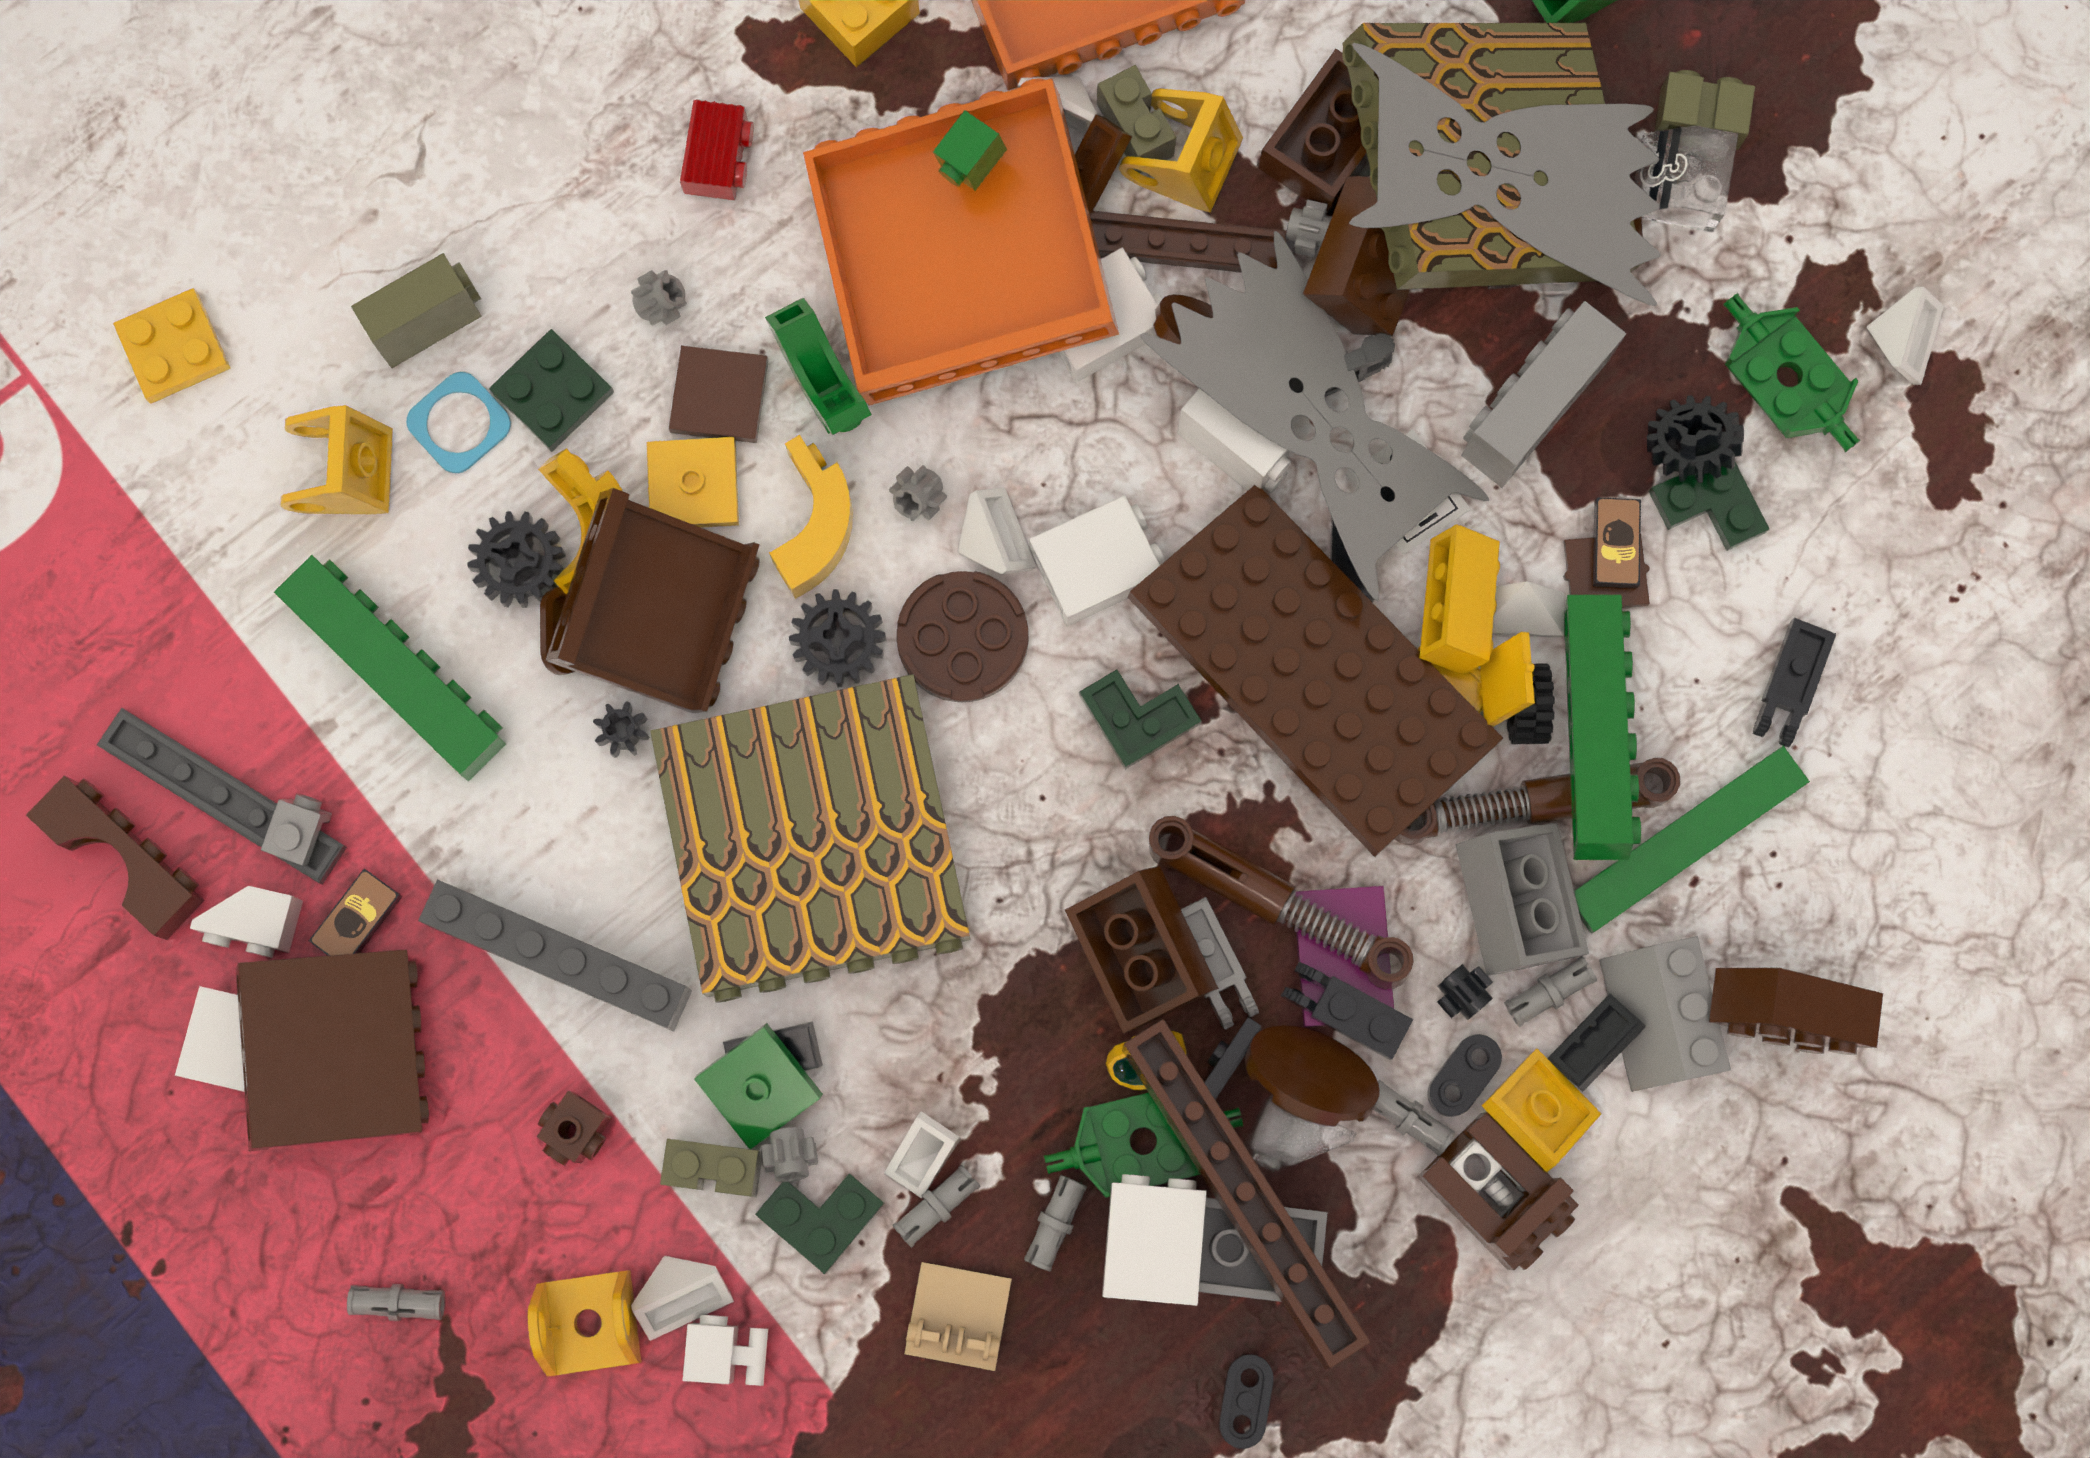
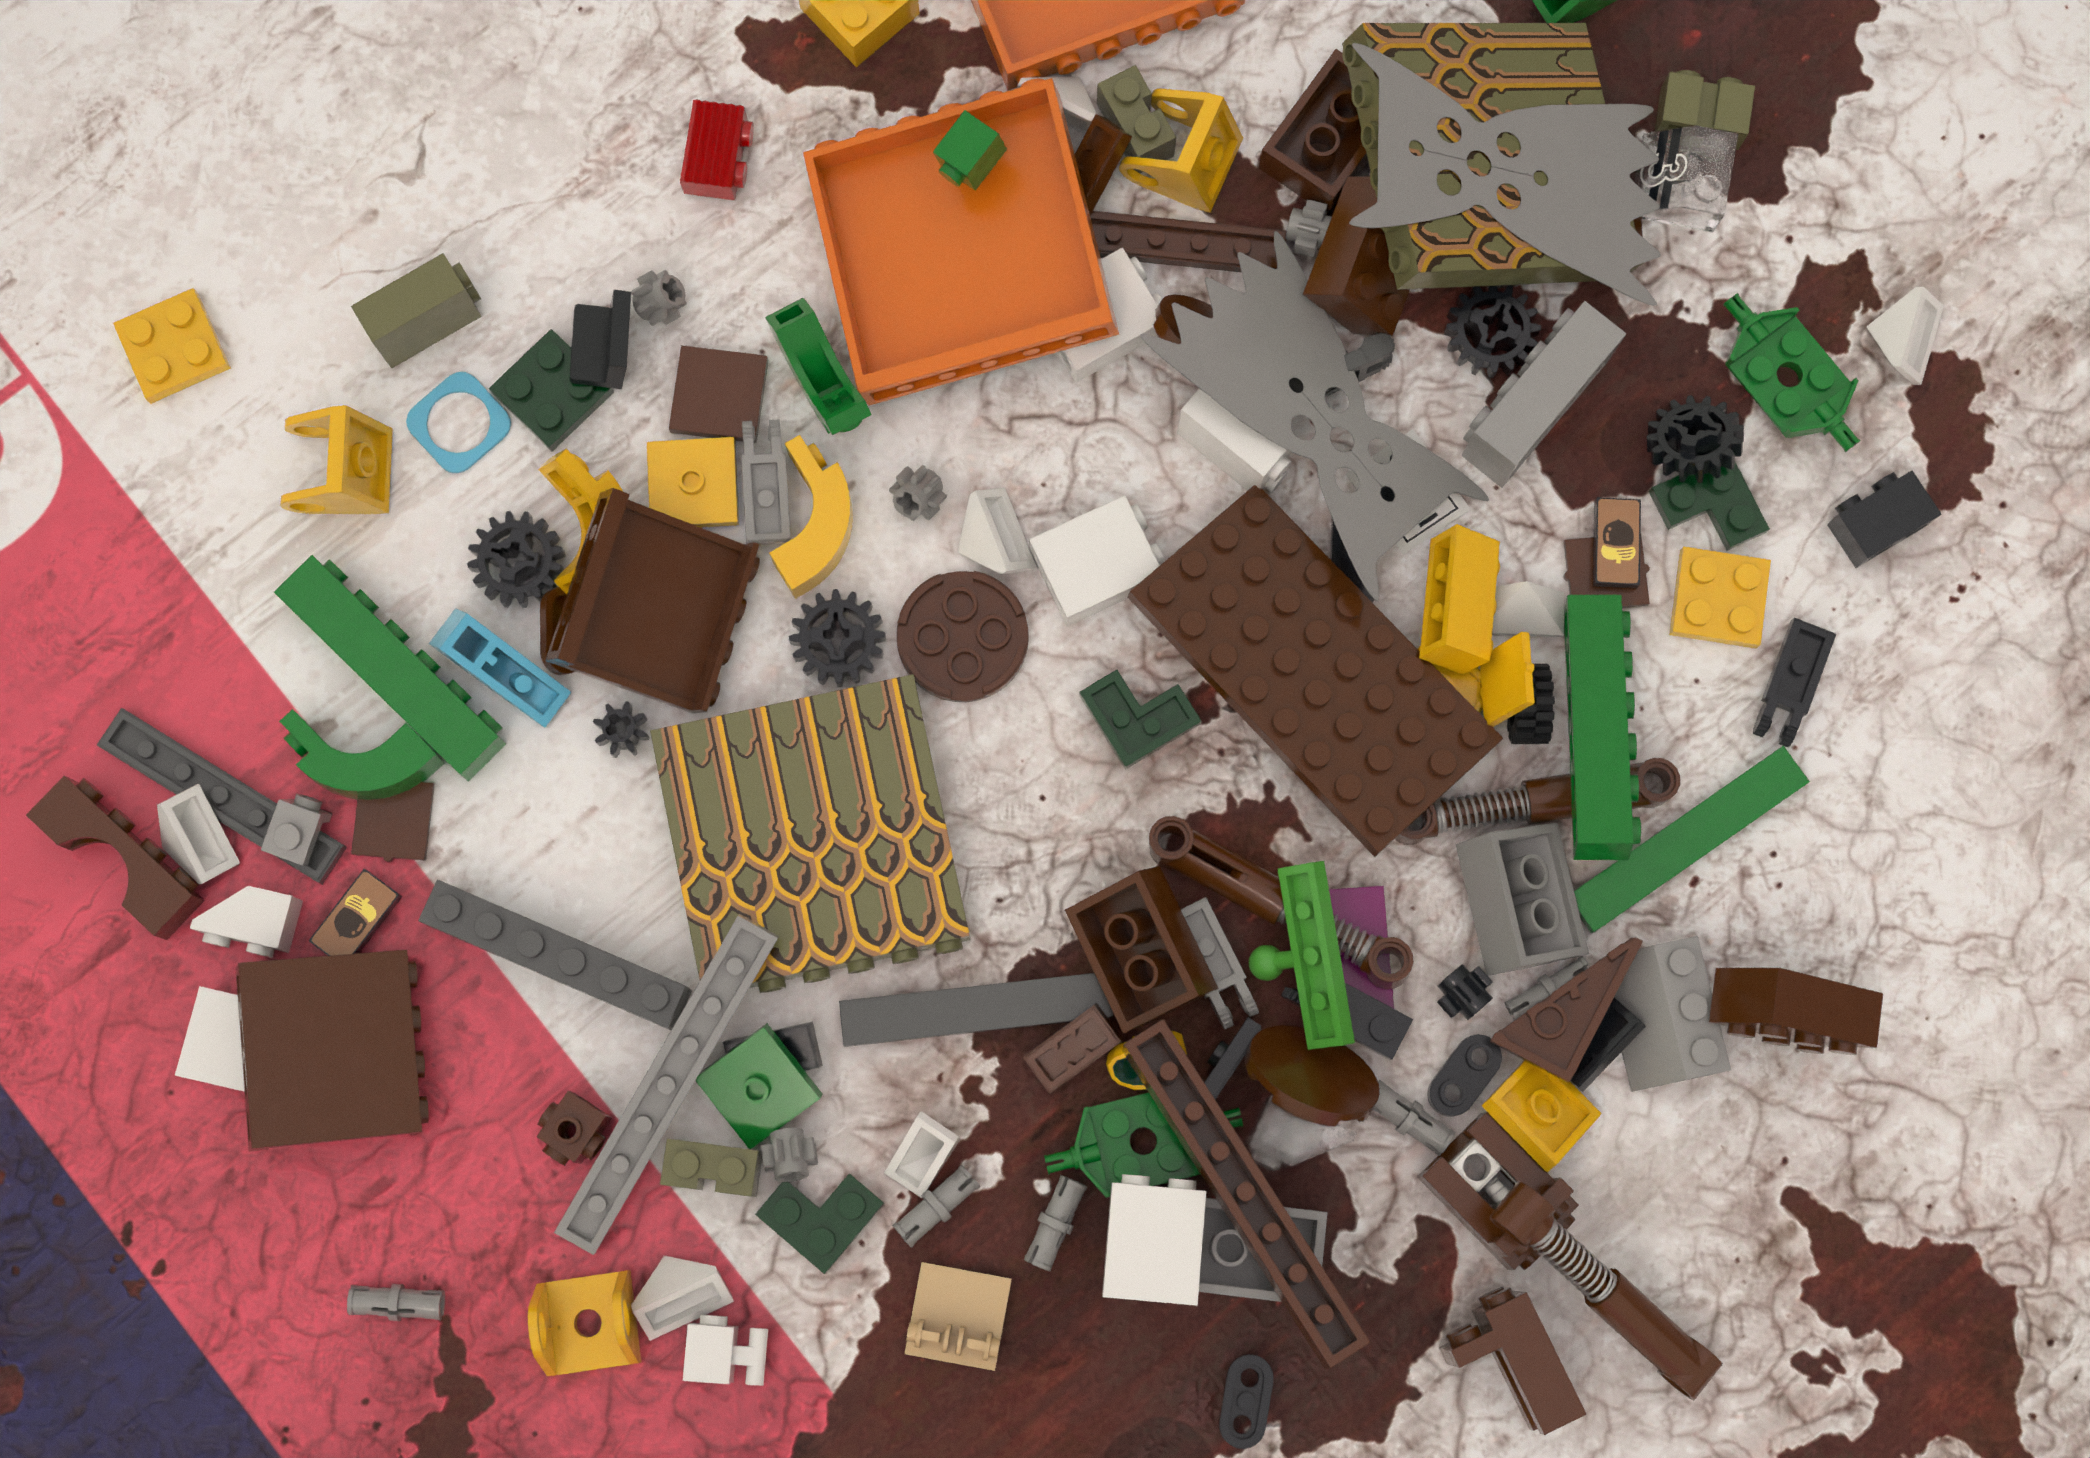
none -> white slope [157,784,240,884]
none -> green arch [279,709,445,800]
none -> reddish brown piece [351,782,435,862]
none -> medium azure slope [429,608,571,728]
none -> light grey plate [554,914,779,1255]
none -> black panel [569,290,631,389]
none -> light grey hinge [741,419,791,544]
none -> dark grey tile [839,973,1113,1047]
none -> reddish brown plate [1023,1003,1123,1094]
none -> bright green plate [1249,861,1355,1050]
none -> reddish brown brick [1439,1287,1587,1435]
none -> black gear [1444,285,1541,378]
none -> reddish brown piece [1489,1180,1723,1401]
none -> reddish brown wing [1490,937,1643,1083]
none -> yellow plate [1669,546,1771,649]
none -> black brick [1827,470,1942,568]

